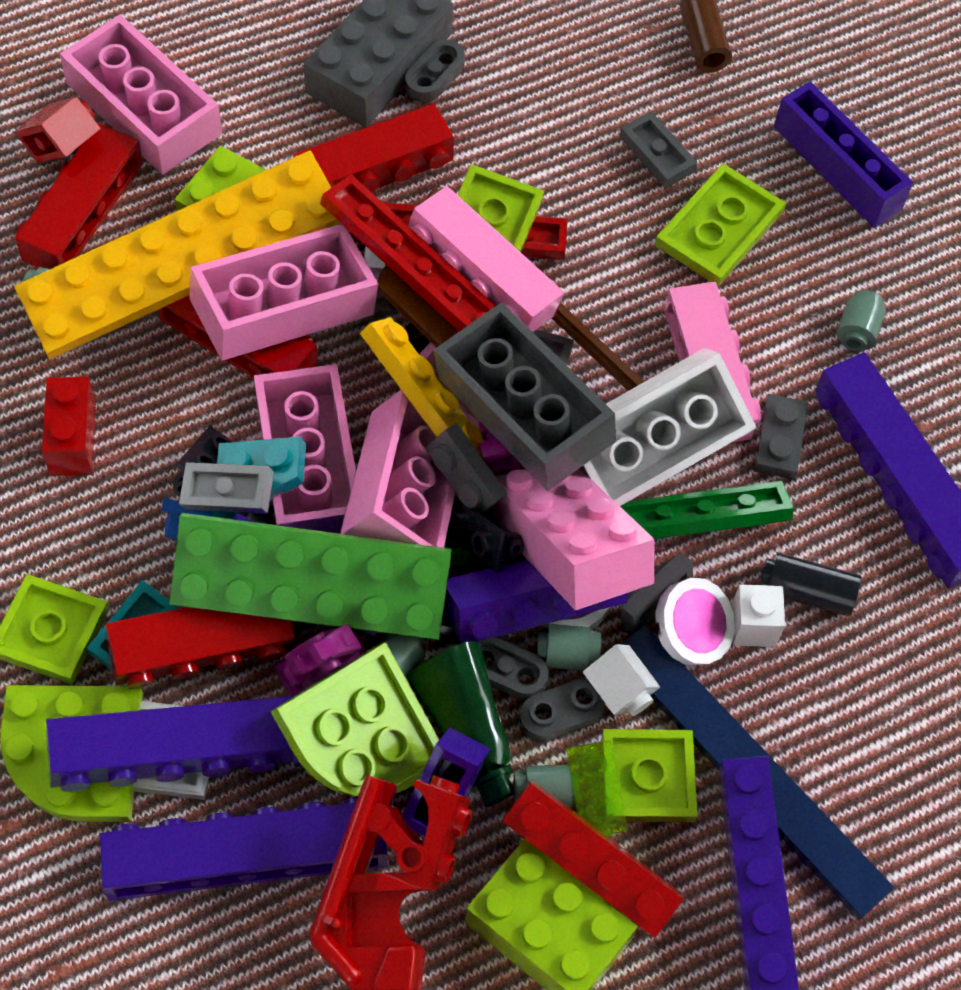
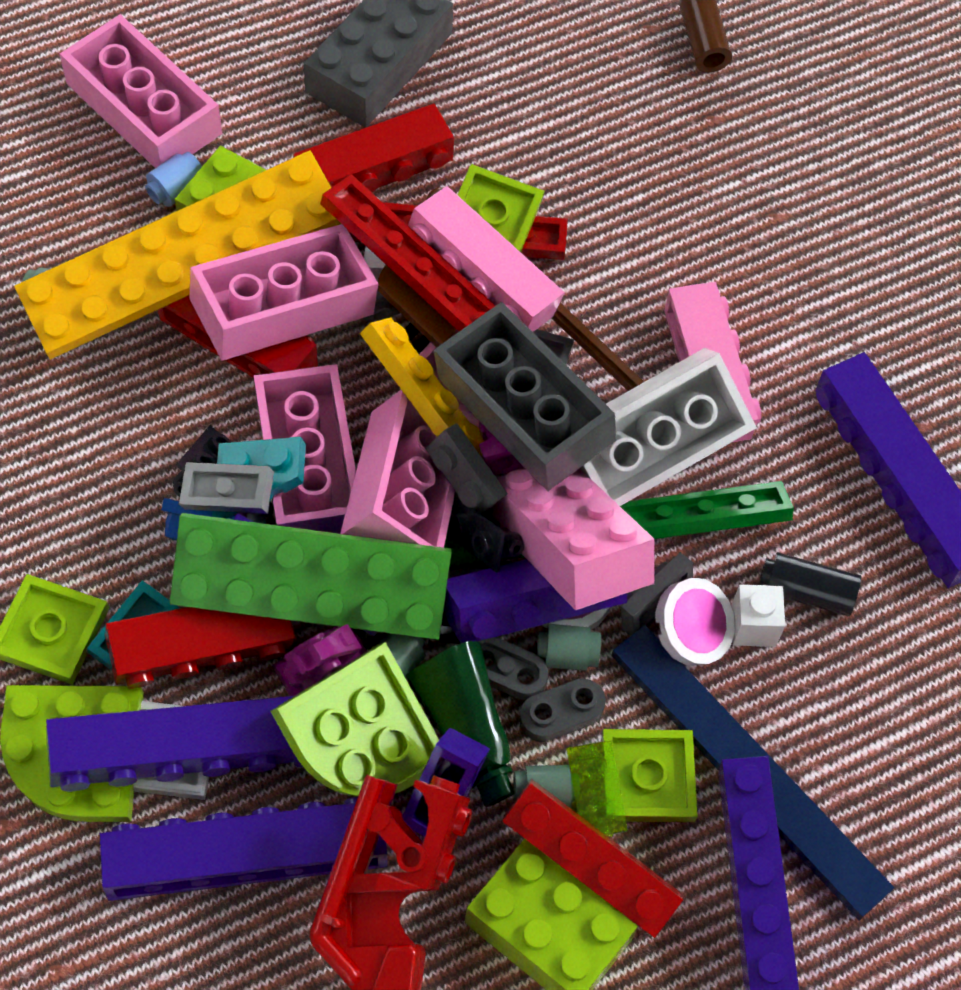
brick [14,96,100,163] -> none
red brick [15,123,143,269] -> none
red brick [42,377,96,476] -> none
dark grey plate [405,39,465,102] -> none
white brick [583,644,660,716] -> none
dark grey plate [620,111,698,189] -> none
lime plate [654,163,786,287] -> none
dark grey plate [754,394,808,480] -> none
dark purple brick [774,81,914,228] -> none
sand green brick [837,290,886,352] -> none
none -> light blue brick [145,152,202,207]

